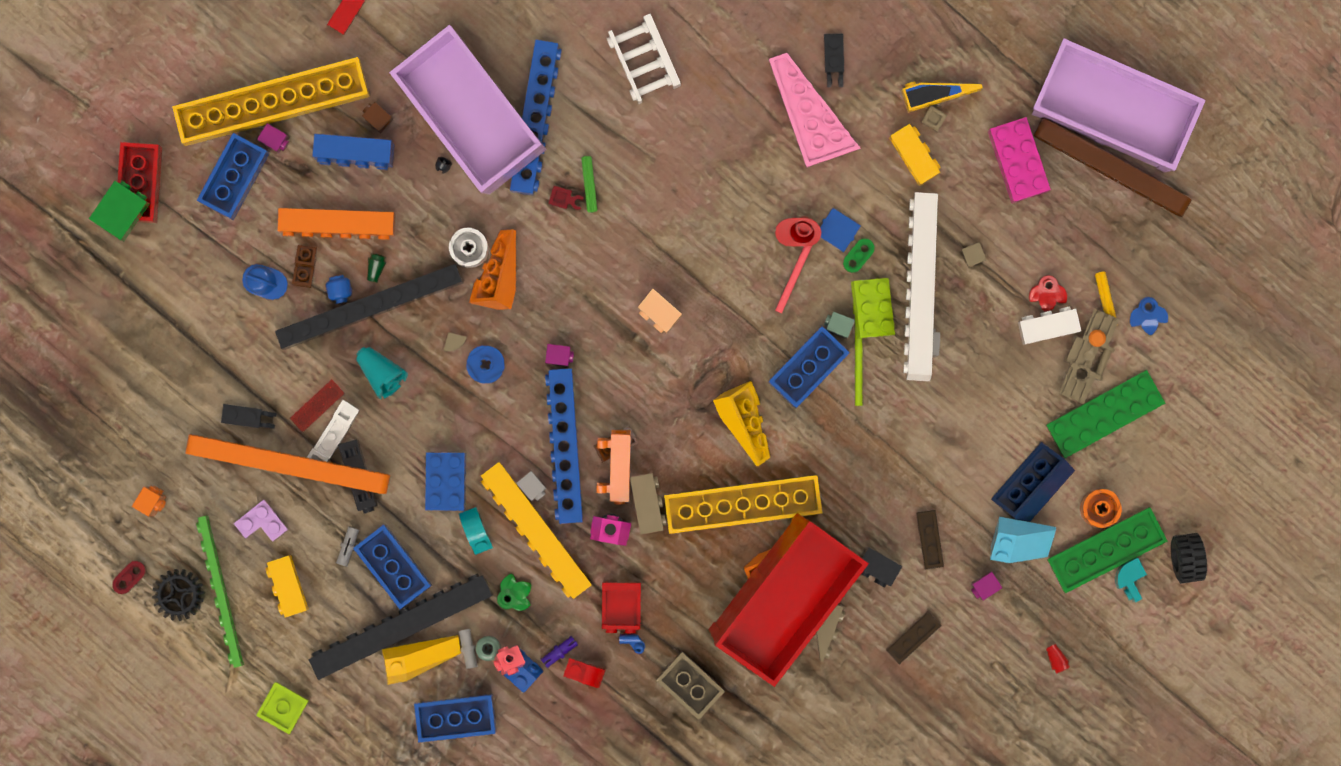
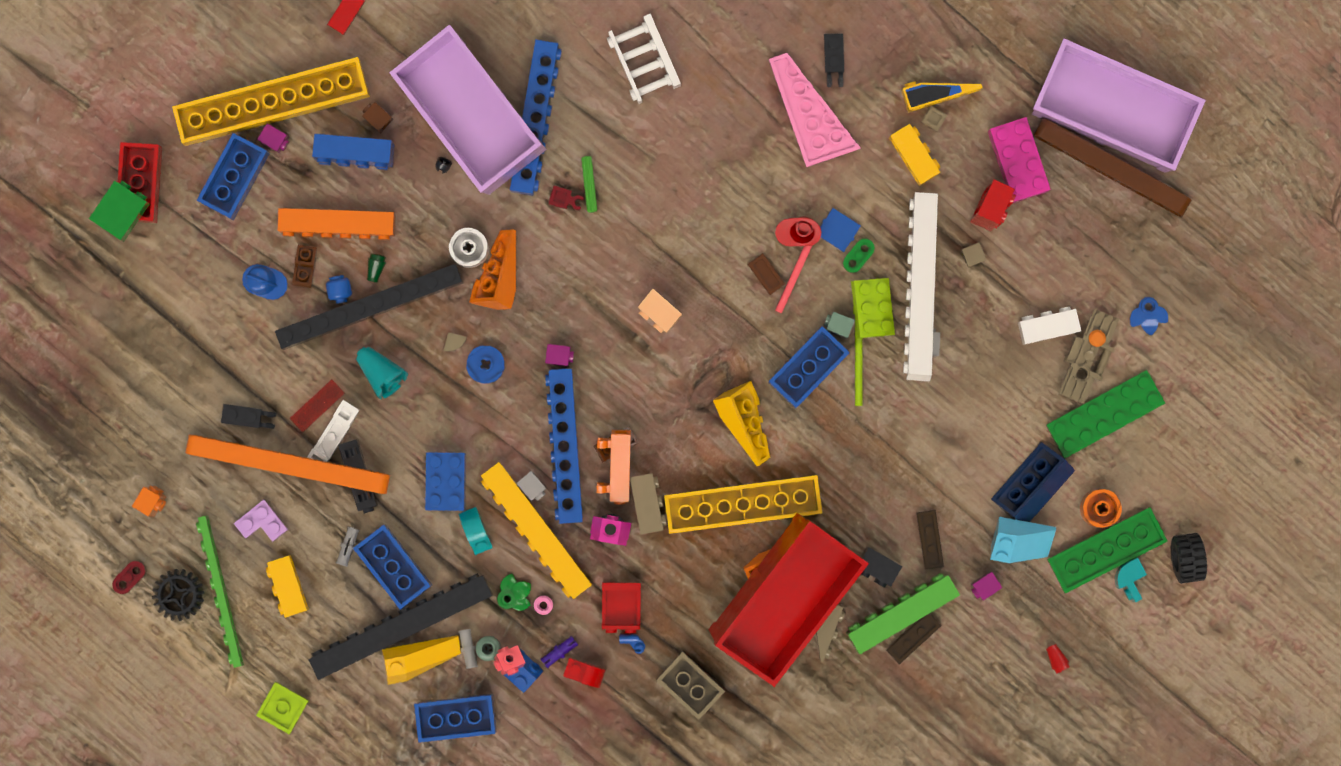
plate [1029,275,1067,312] -> none
yellow axle [1095,271,1118,325] -> none
none -> bright pink plate [534,595,553,615]
none -> reddish brown tile [747,253,785,295]
none -> bright green brick [846,573,960,654]
none -> red brick [970,179,1016,232]

